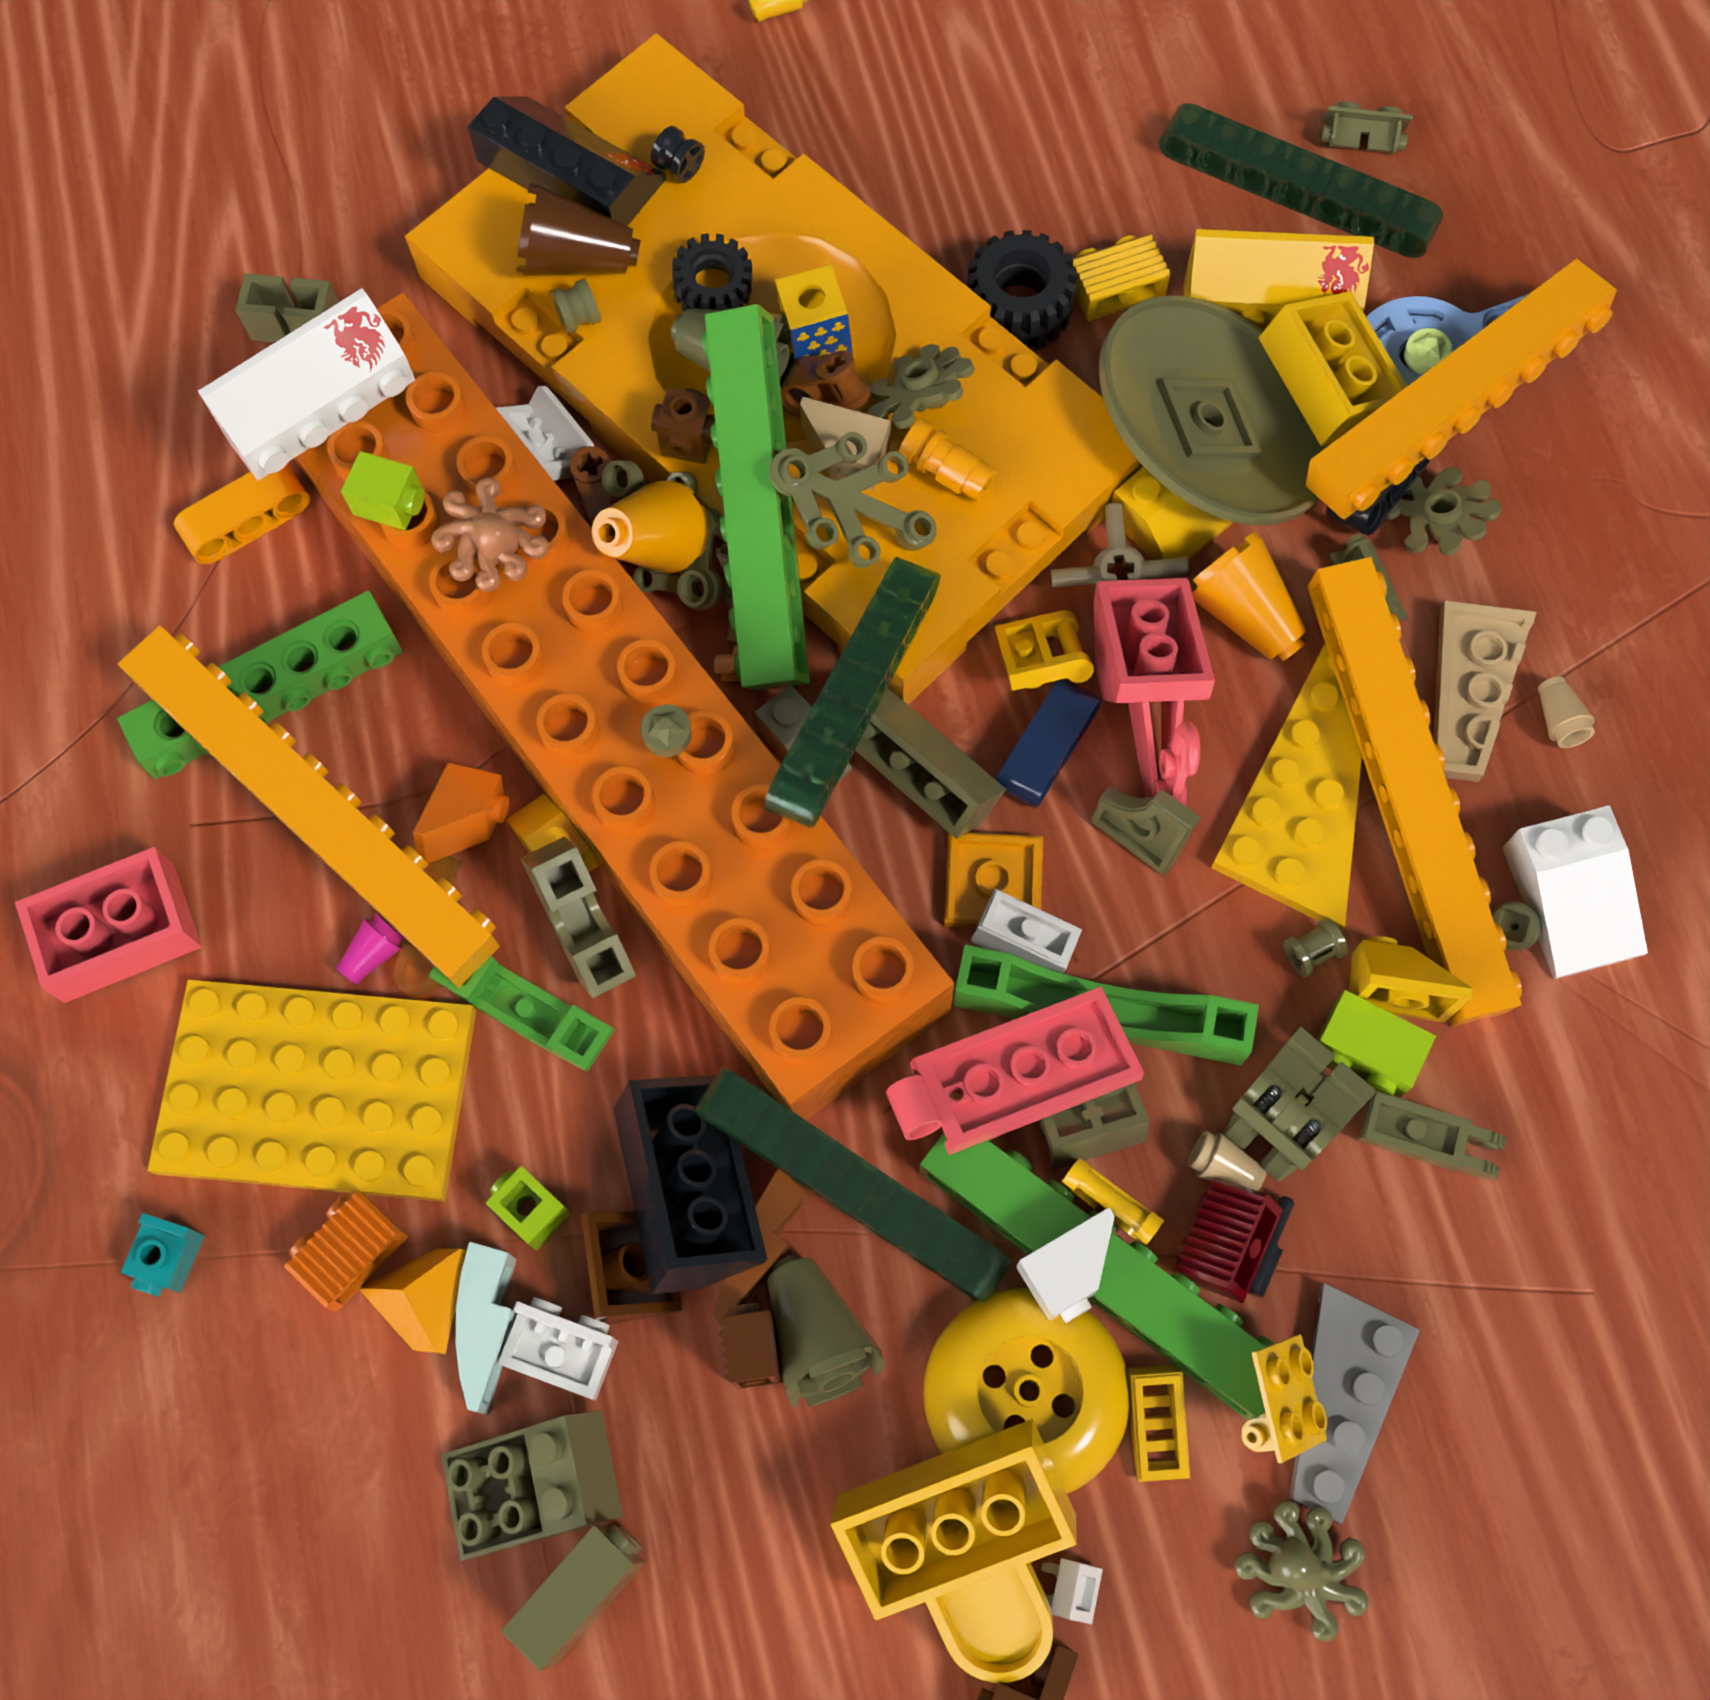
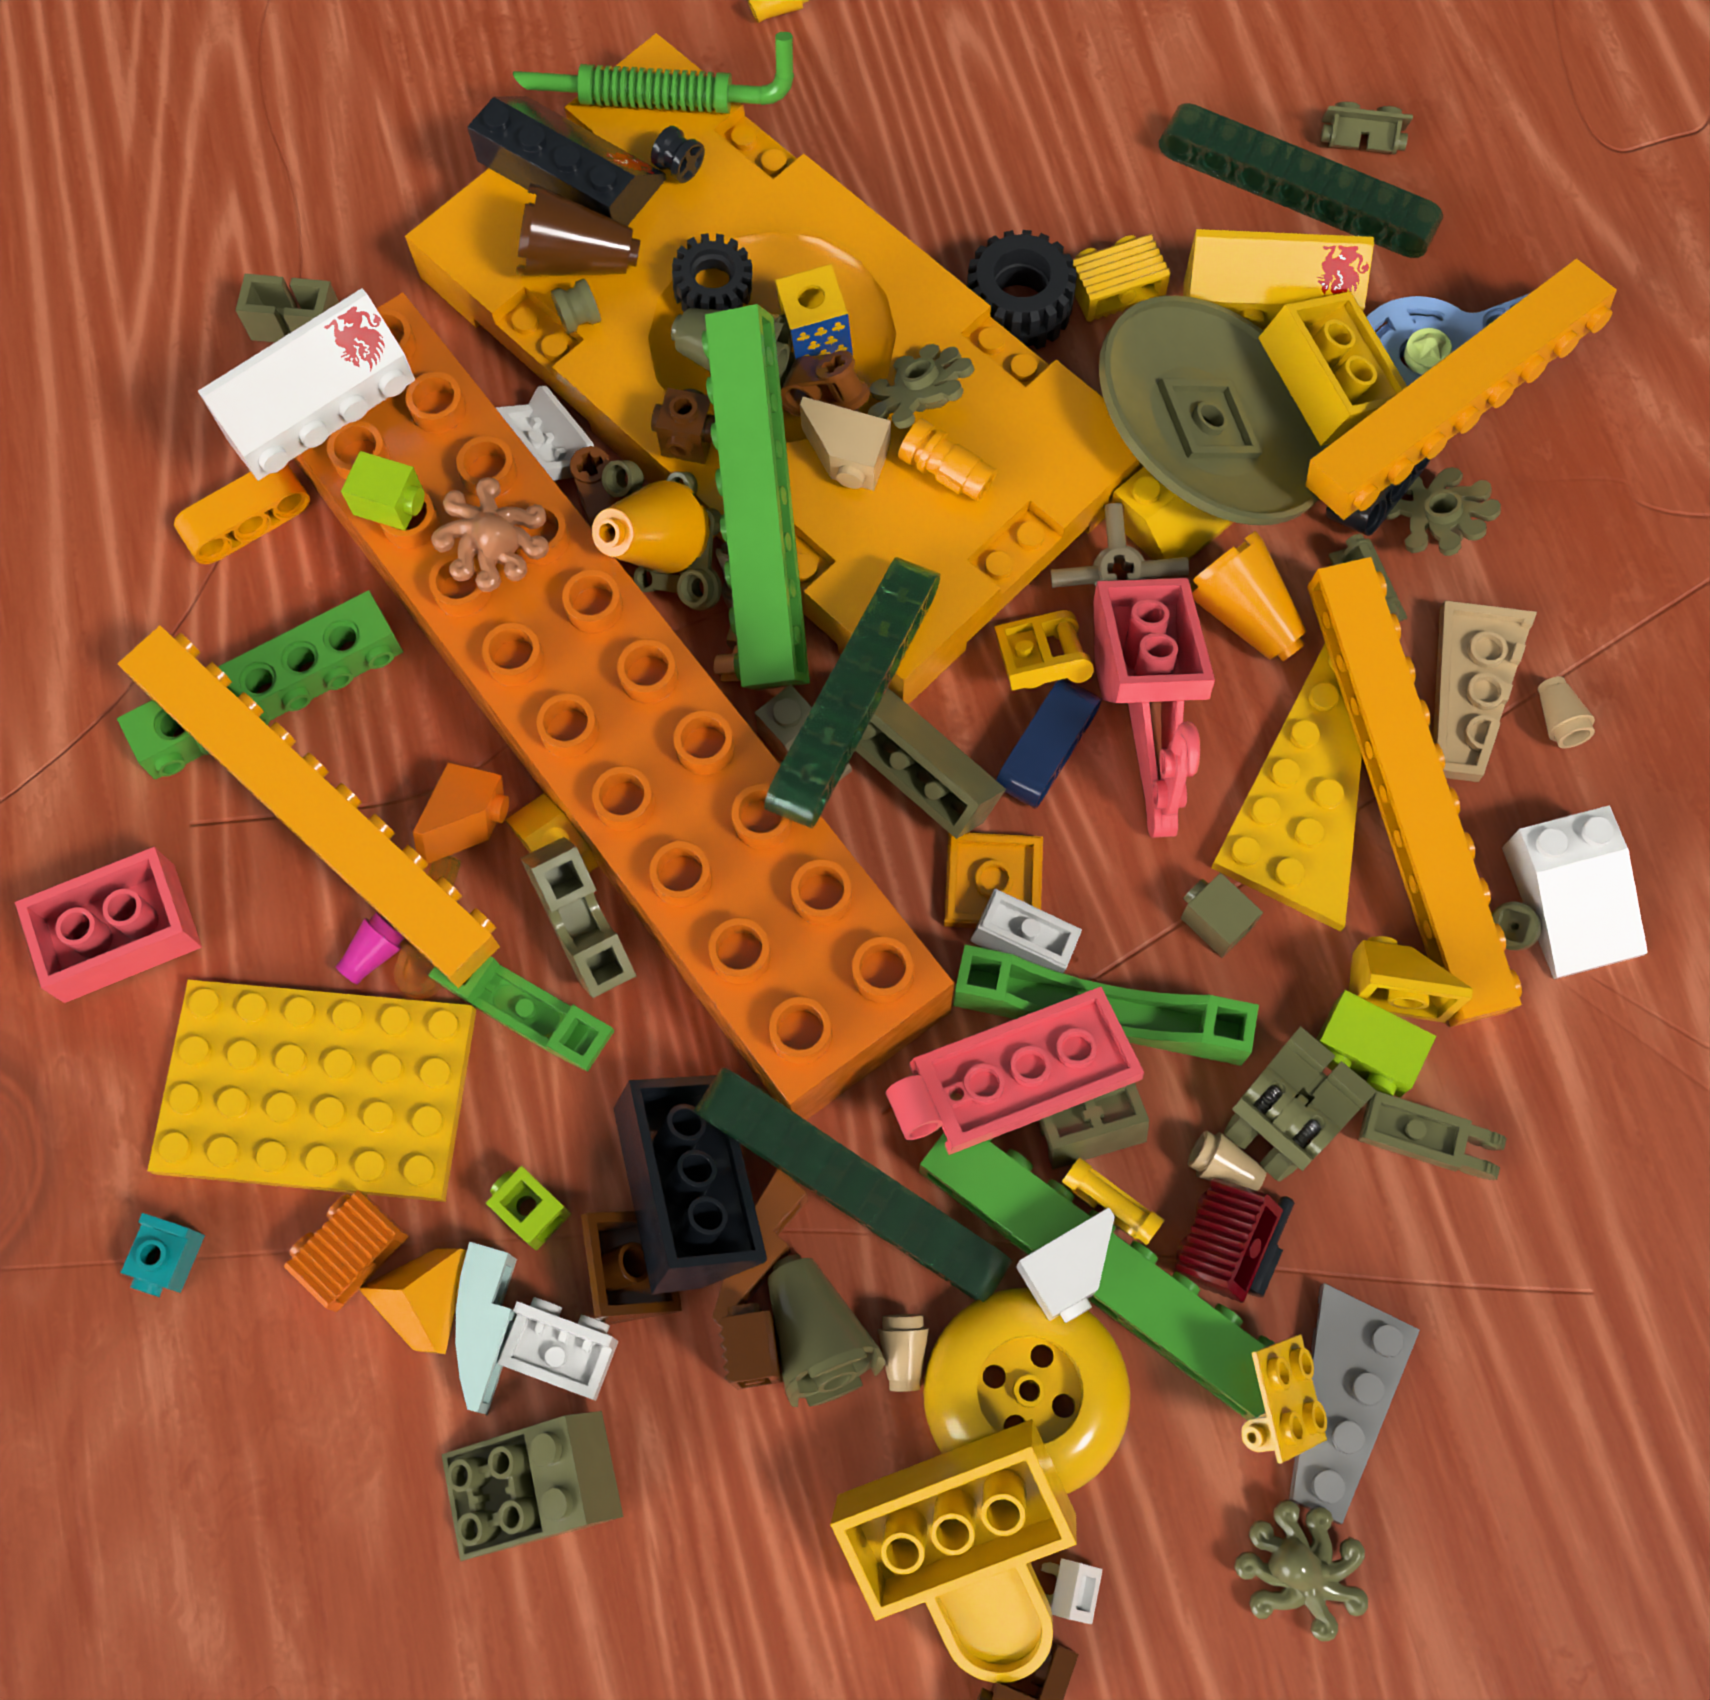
olive brick [501,1525,646,1671] -> none
olive tile [641,704,692,757] -> none
olive plant [769,432,936,568] -> none
olive tile [1090,786,1201,876] -> none
yellow slope [1126,1365,1190,1482] -> none
olive bush [1283,917,1349,978] -> none
none -> bright green piece [513,32,794,114]
none -> tan cone [877,1314,929,1391]
none -> olive brick [1180,872,1263,958]

